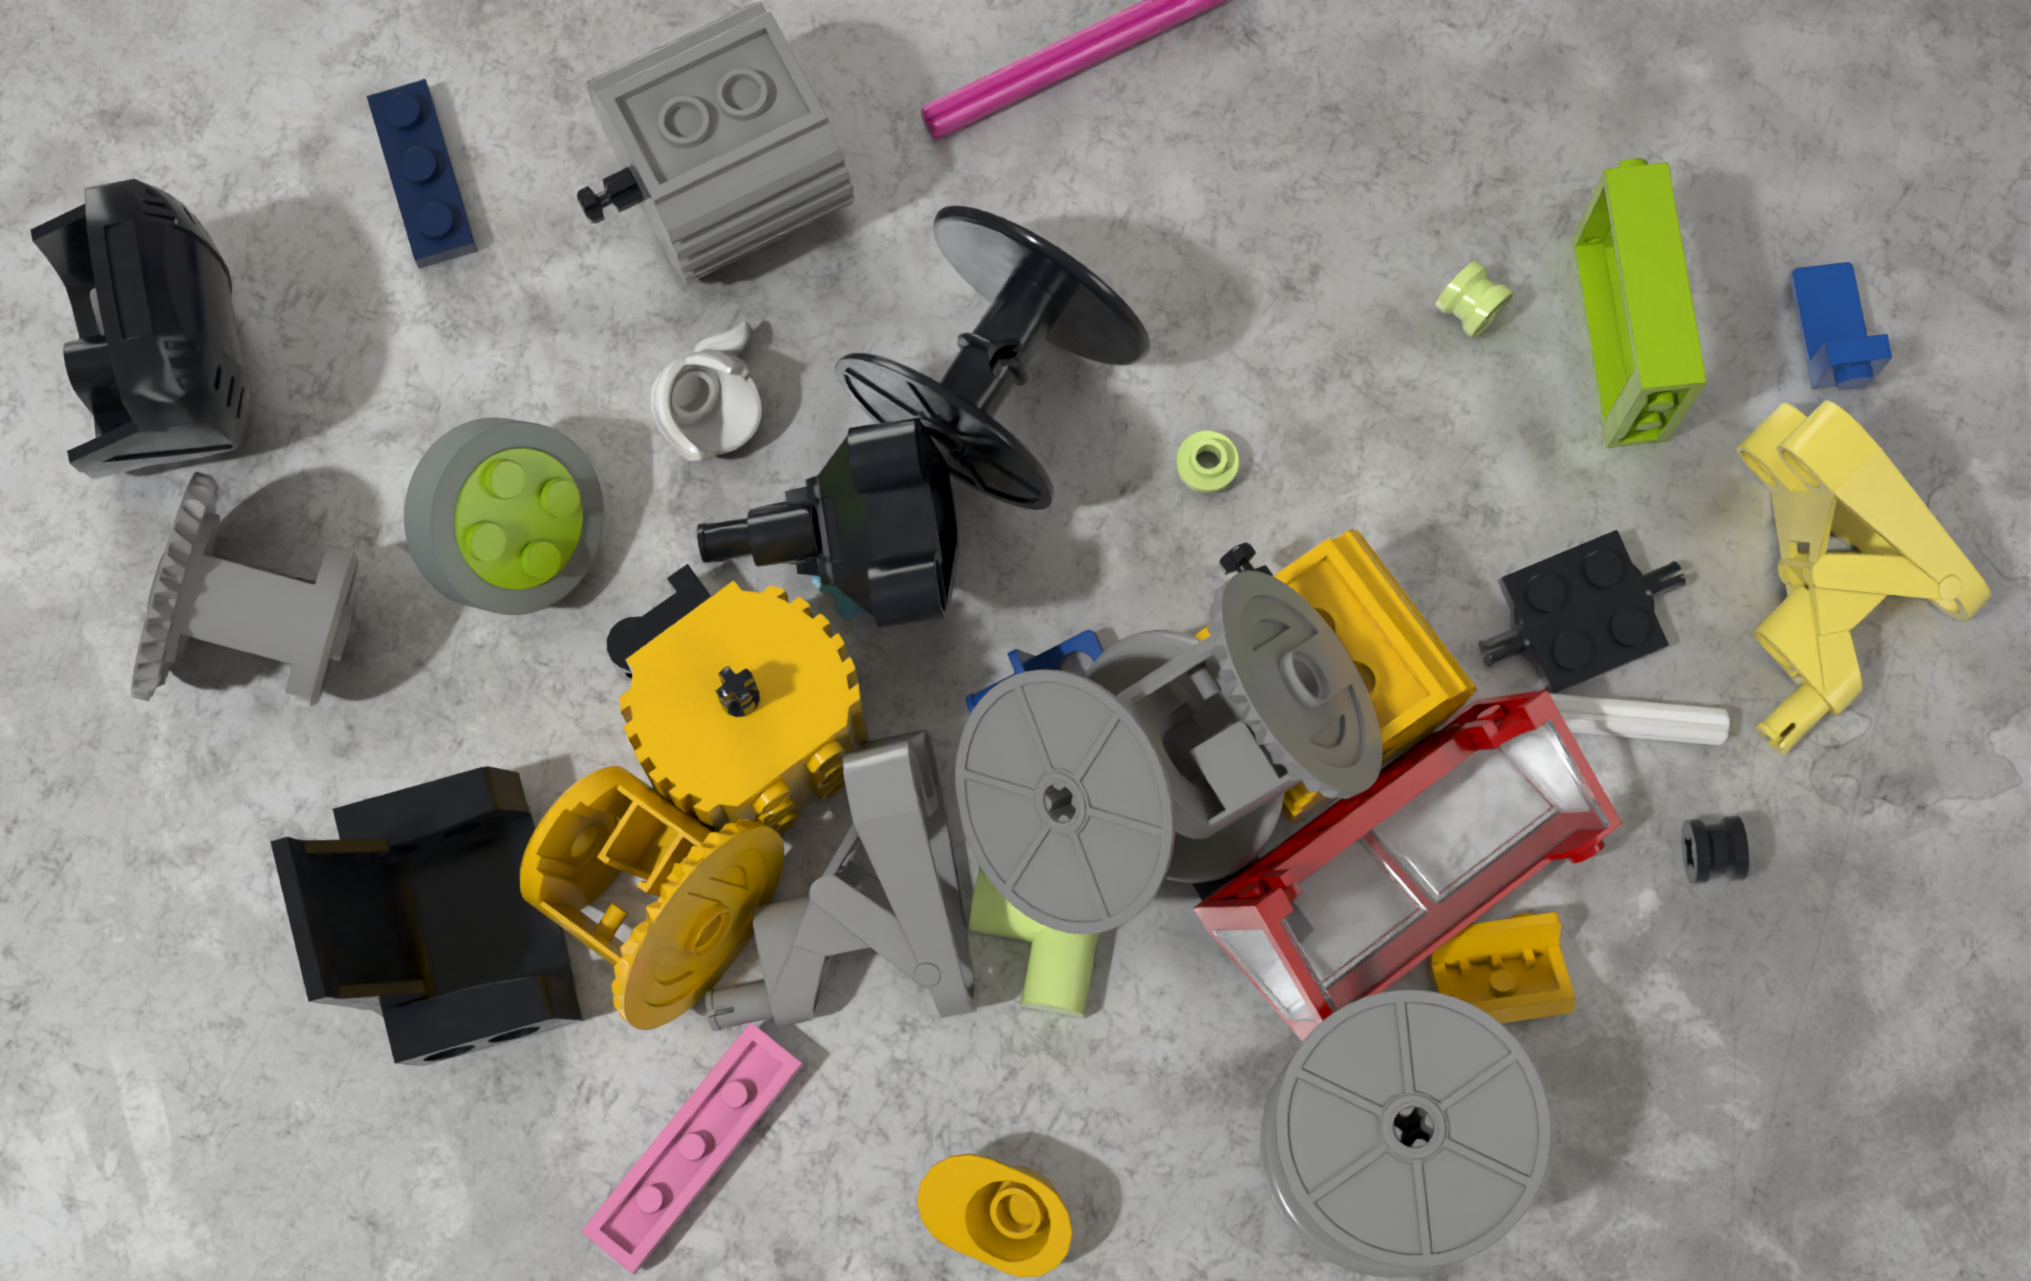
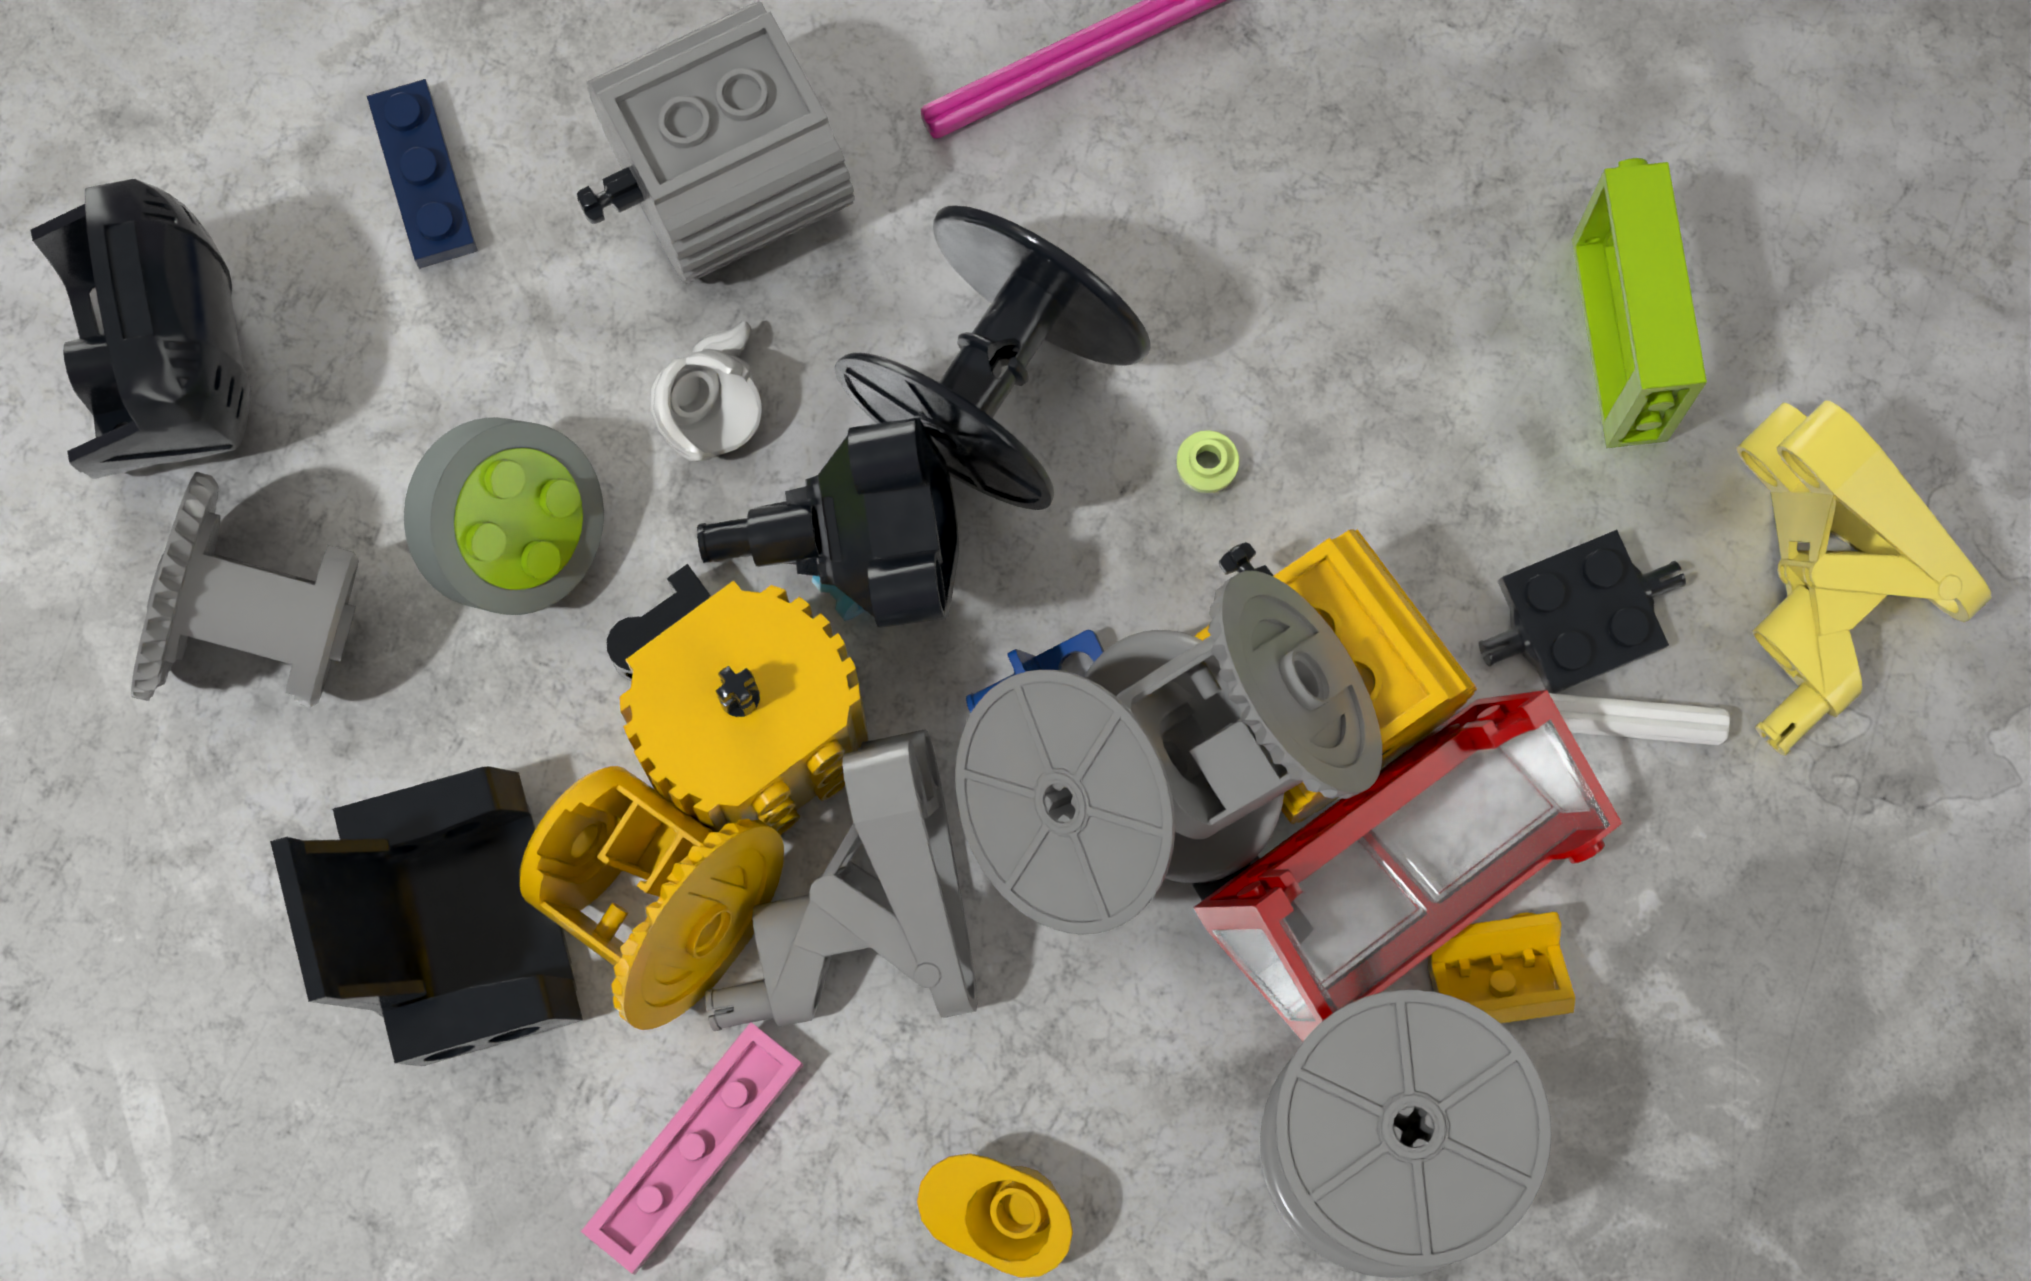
yellowish green brick [968,867,1100,1018] -> none
yellowish green wheel [1435,260,1514,339] -> none
black wheel [1681,815,1749,885] -> none
blue bracket [1790,262,1892,390] -> none

